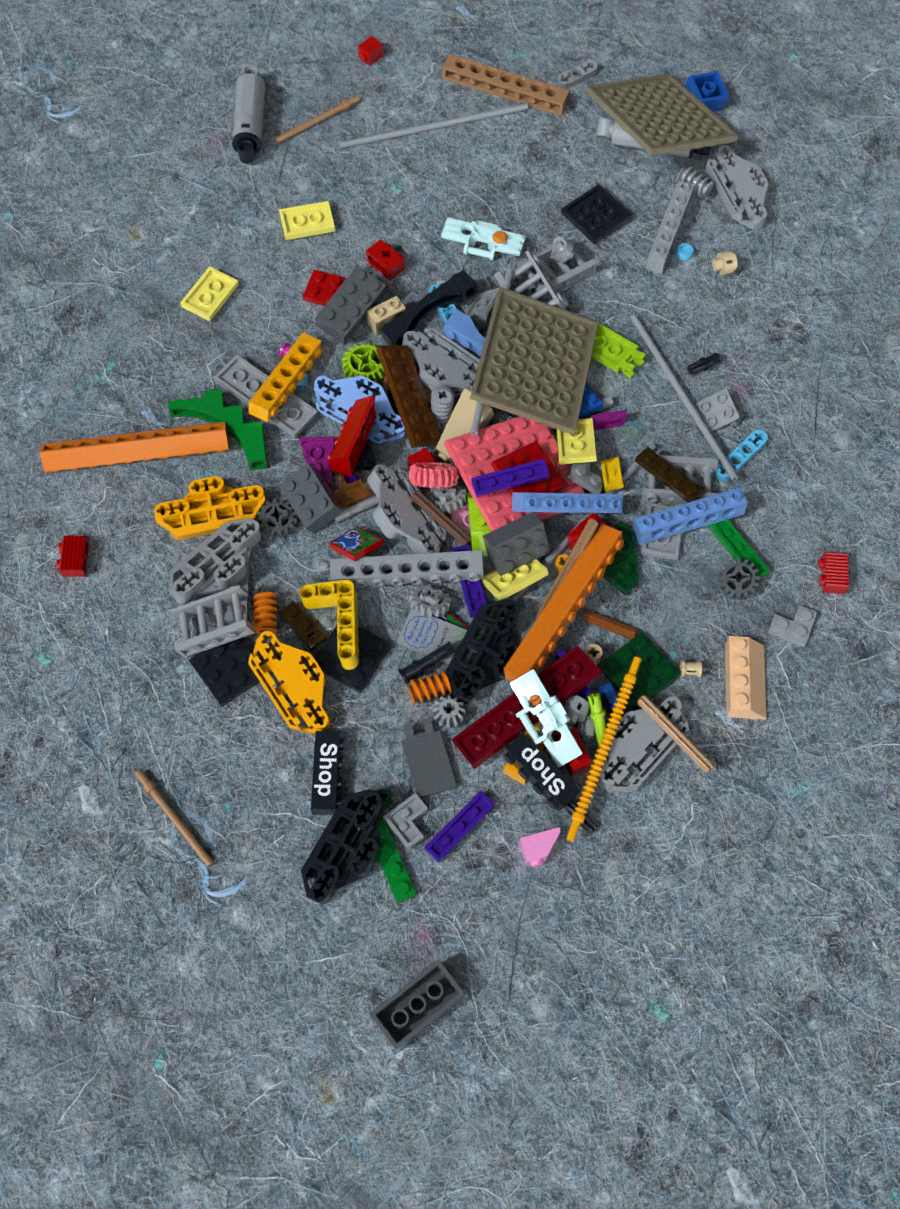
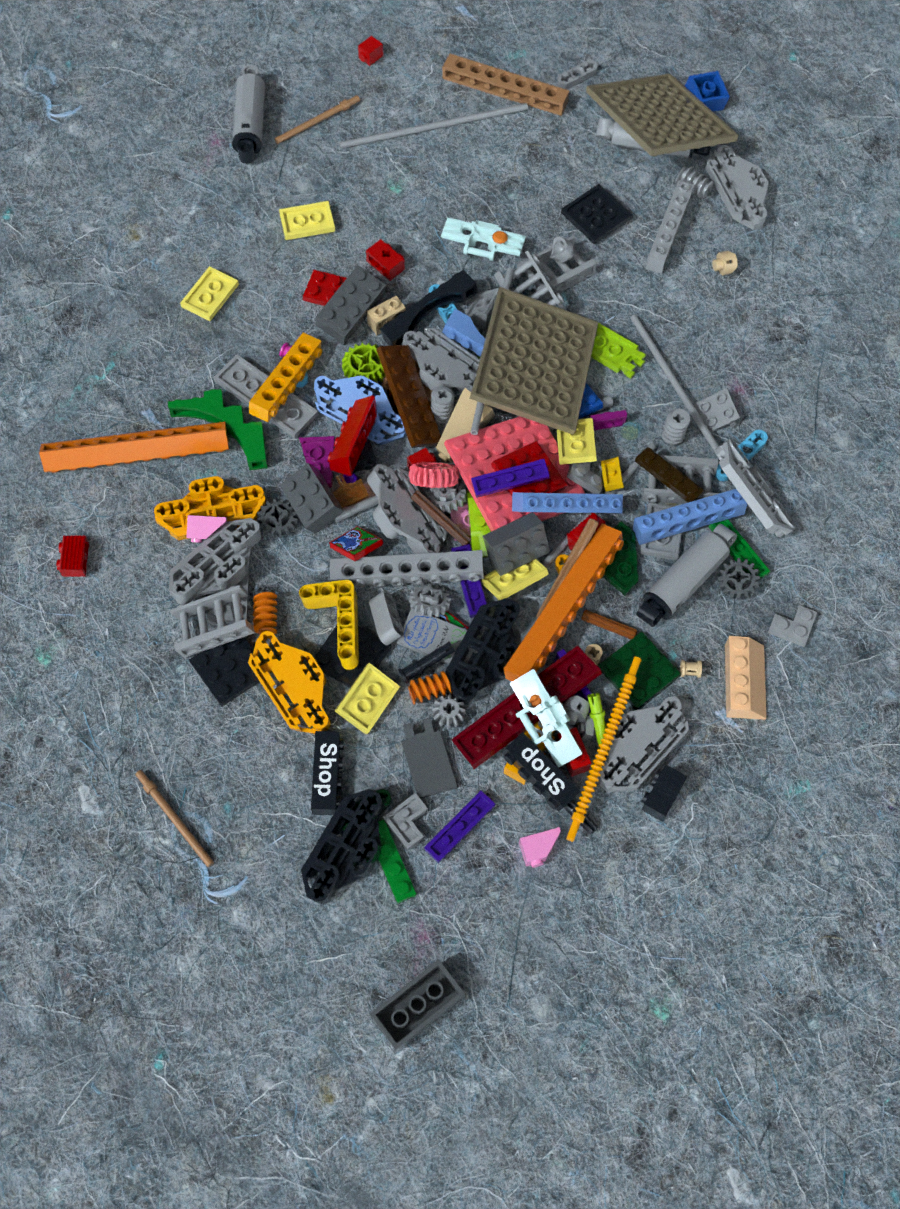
dark brown plate [278,601,327,651] -> none
blue beam [599,683,624,716] -> none
medium nougat axle [637,695,714,773] -> none
medium azure tile [676,243,694,260] -> none
black axle [687,353,721,375] -> none
red brick [818,552,849,594] -> none
none -> bright pink slope [187,515,227,543]
none -> light yellow plate [335,663,400,734]
none -> light grey beam [369,590,404,645]
none -> light grey piece [636,524,737,627]
none -> black brick [641,765,688,822]
none -> light grey piece [662,408,690,445]
none -> light grey connector [715,439,796,538]

